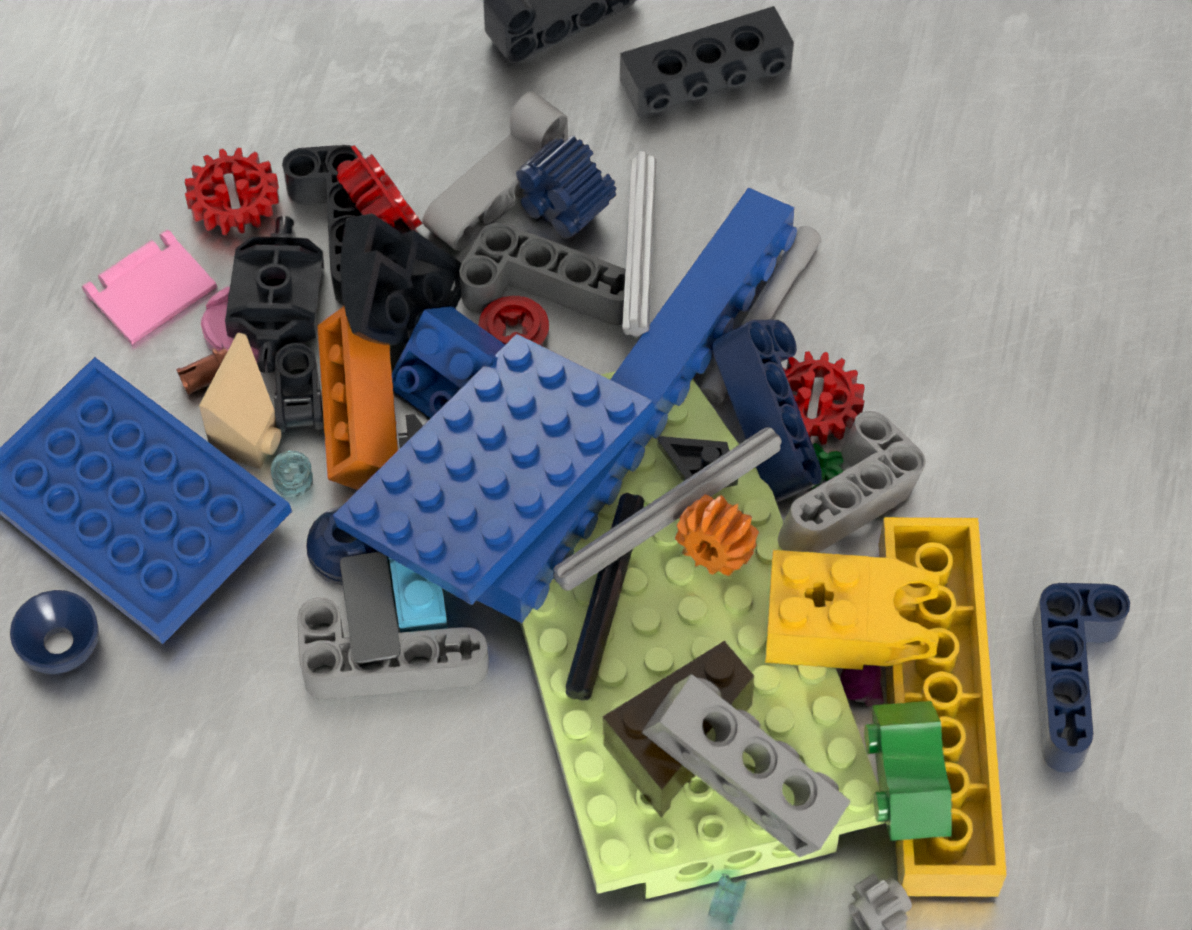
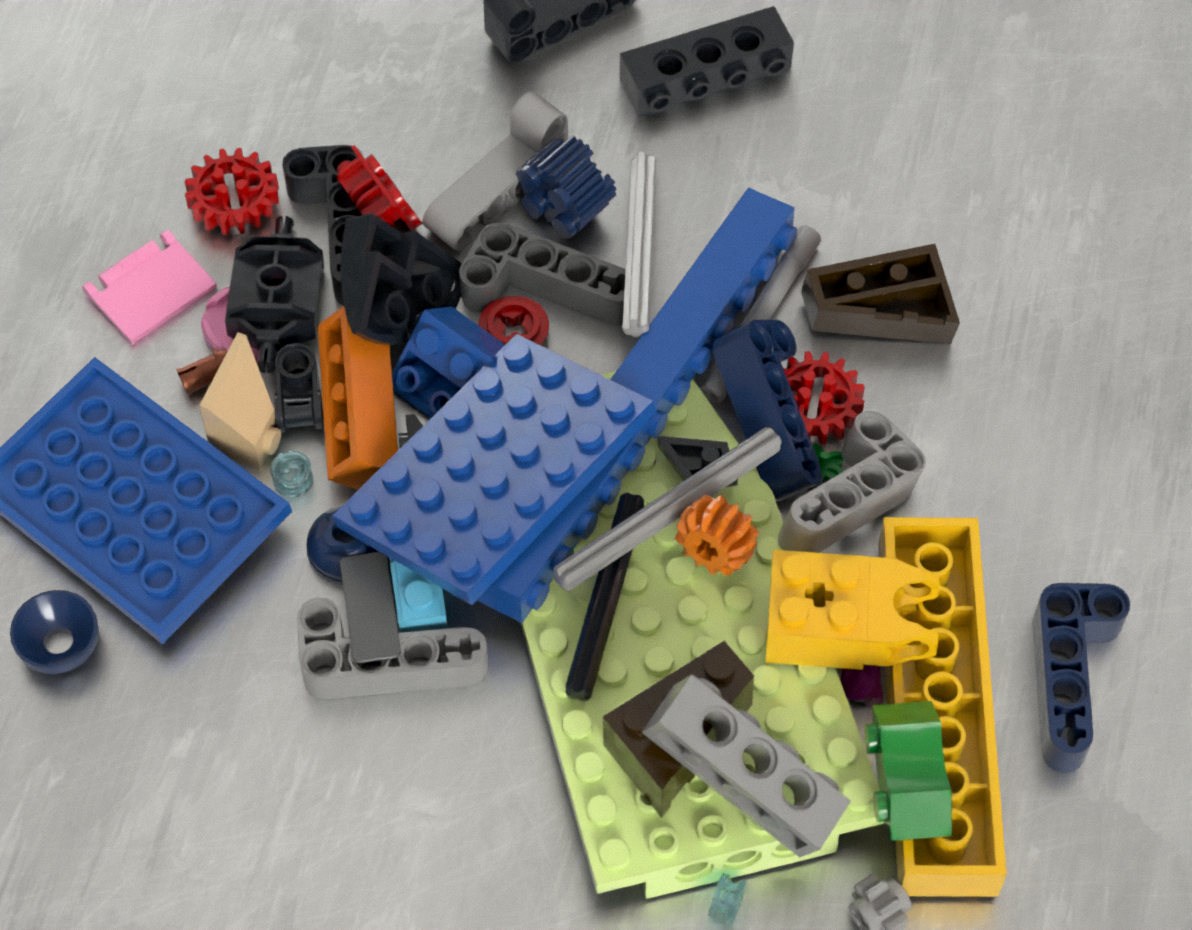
none -> dark brown wedge [801,243,960,344]

